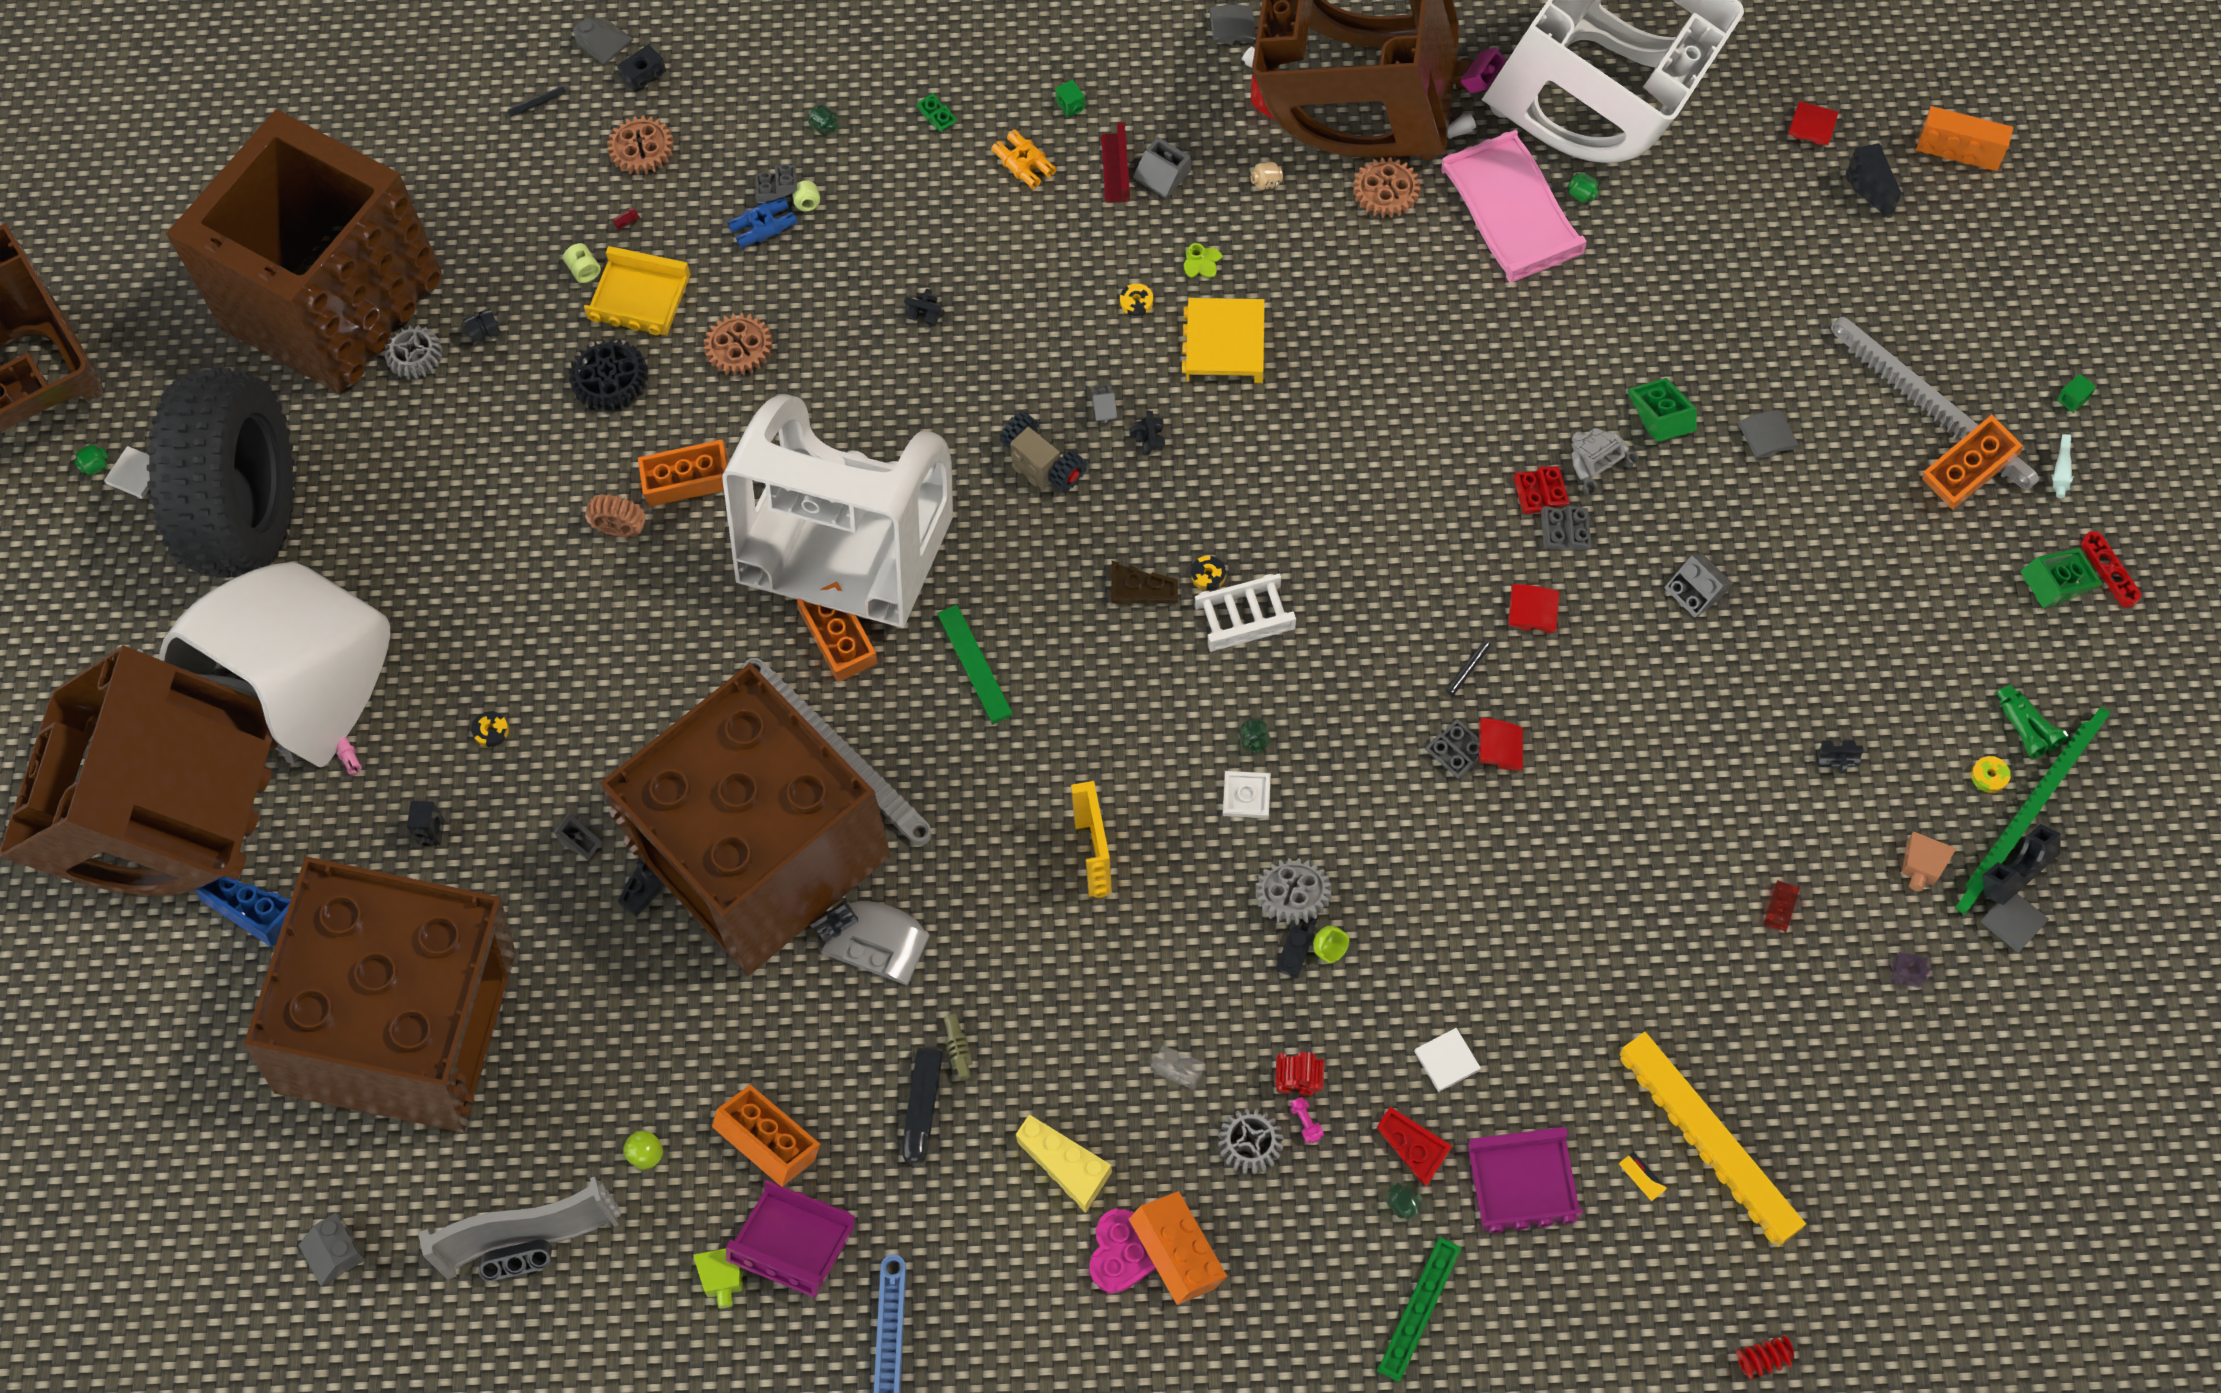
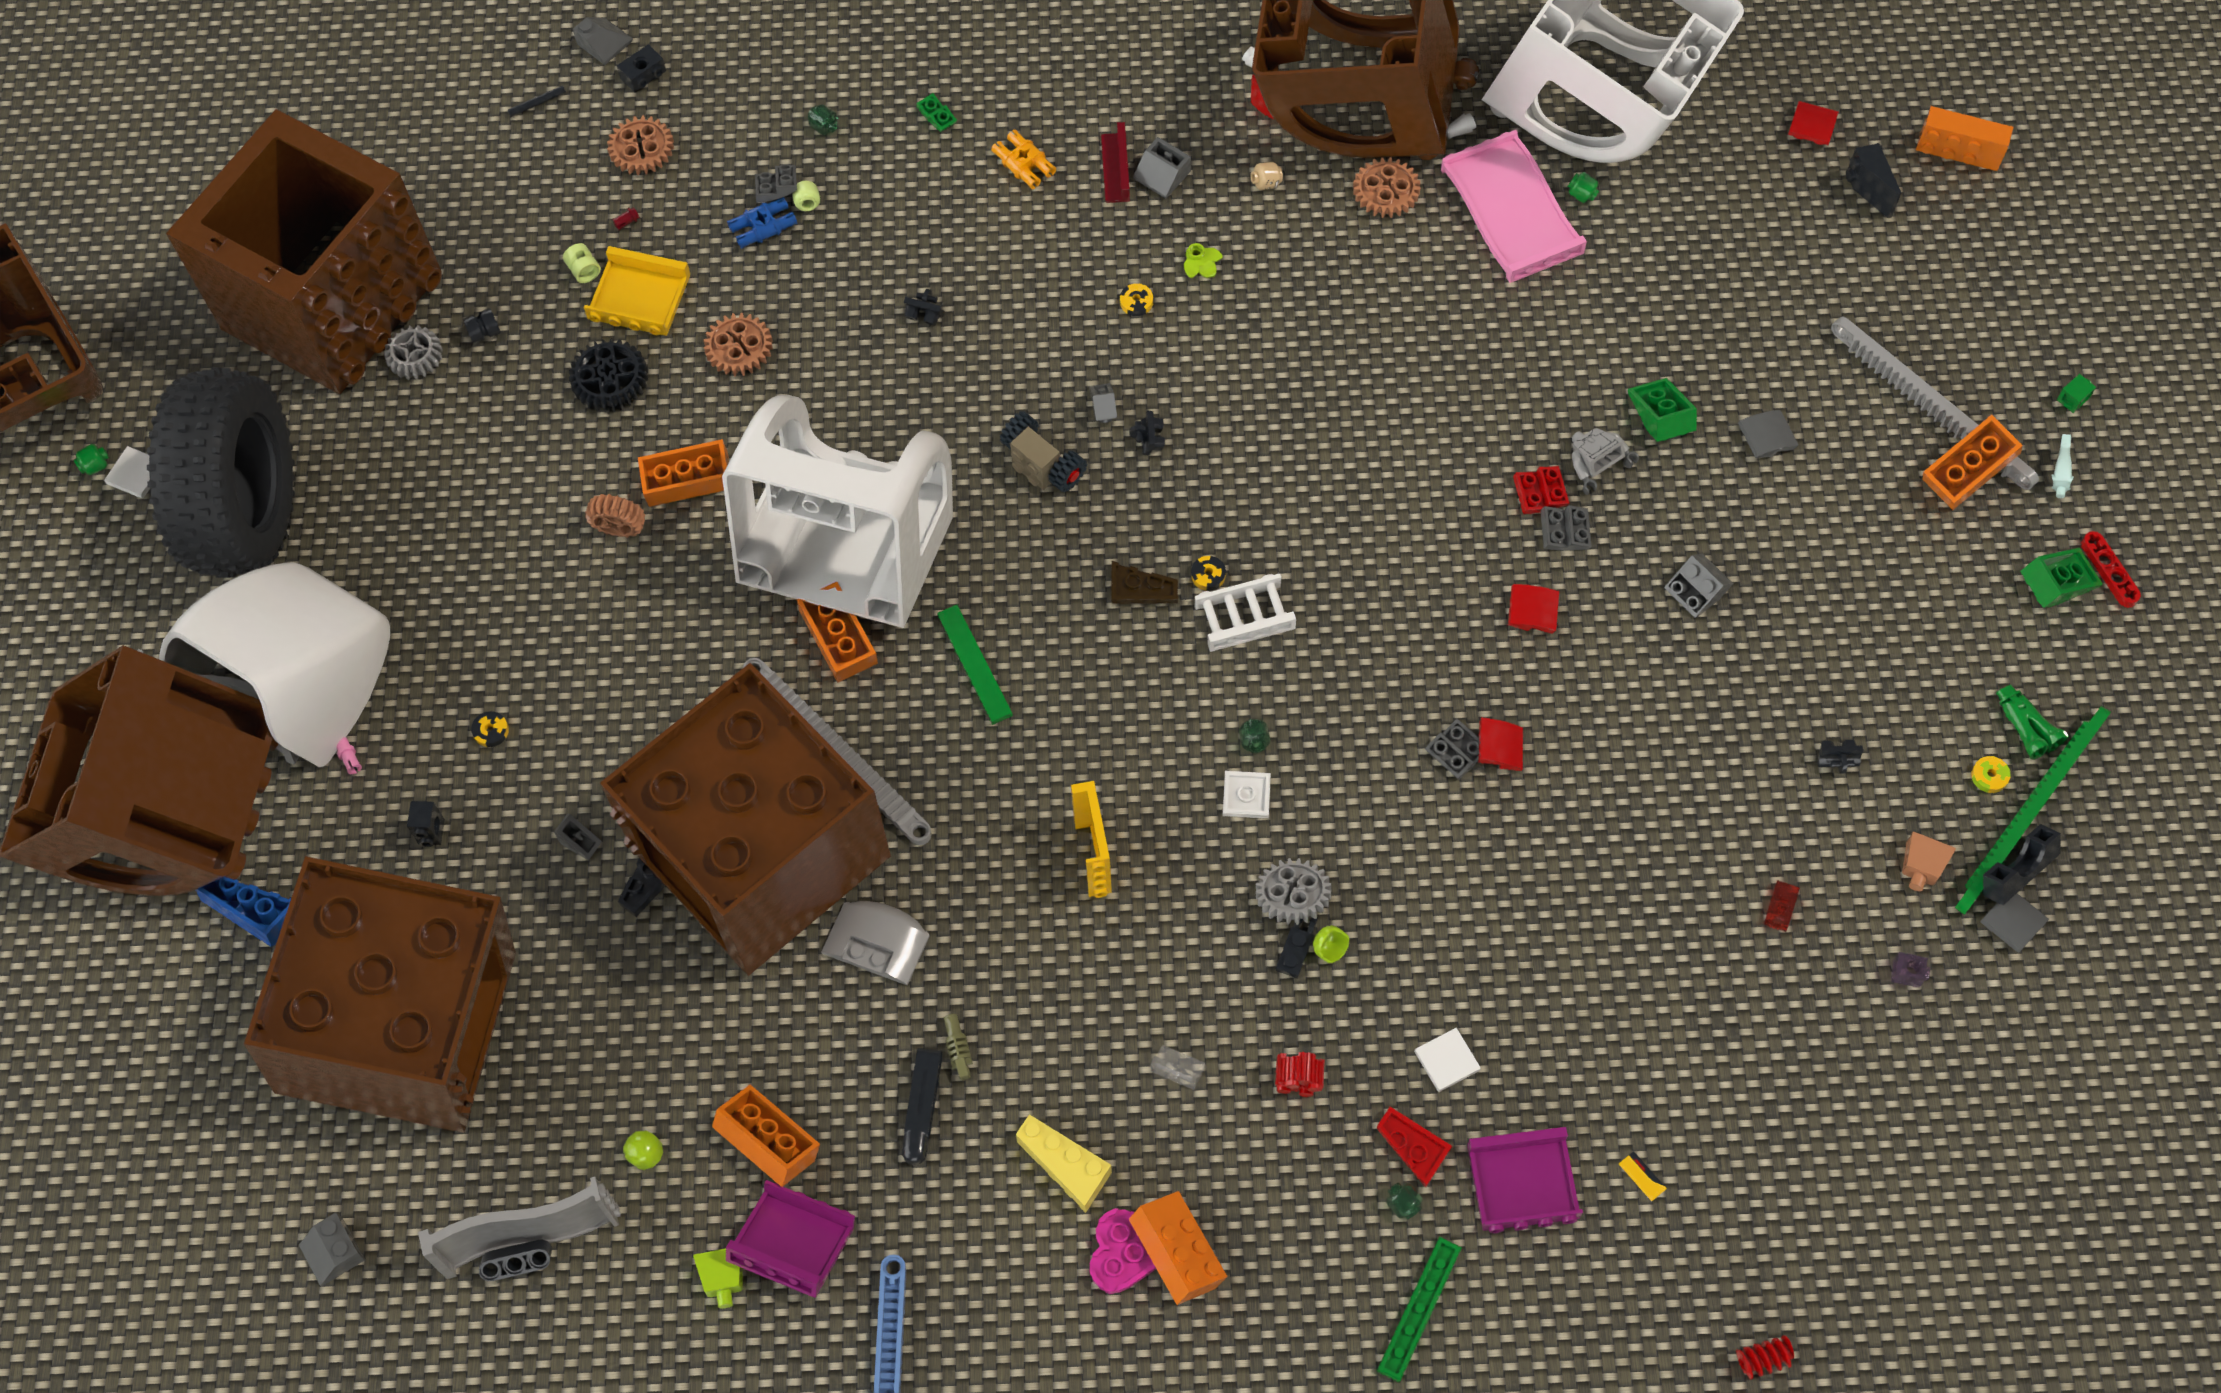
black hips [810,901,858,942] -> none
green brick [1055,79,1086,117] -> none
yellow panel [1182,298,1264,383] -> none
dark grey slope [1209,5,1256,45] -> none
light grey gear [1218,1108,1284,1175] -> none
dark pink bar [1290,1097,1324,1144] -> none
black bar [1447,641,1491,696] -> none
dark pink brick [1461,47,1507,93] -> none
yellow brick [1620,1032,1806,1247] -> none

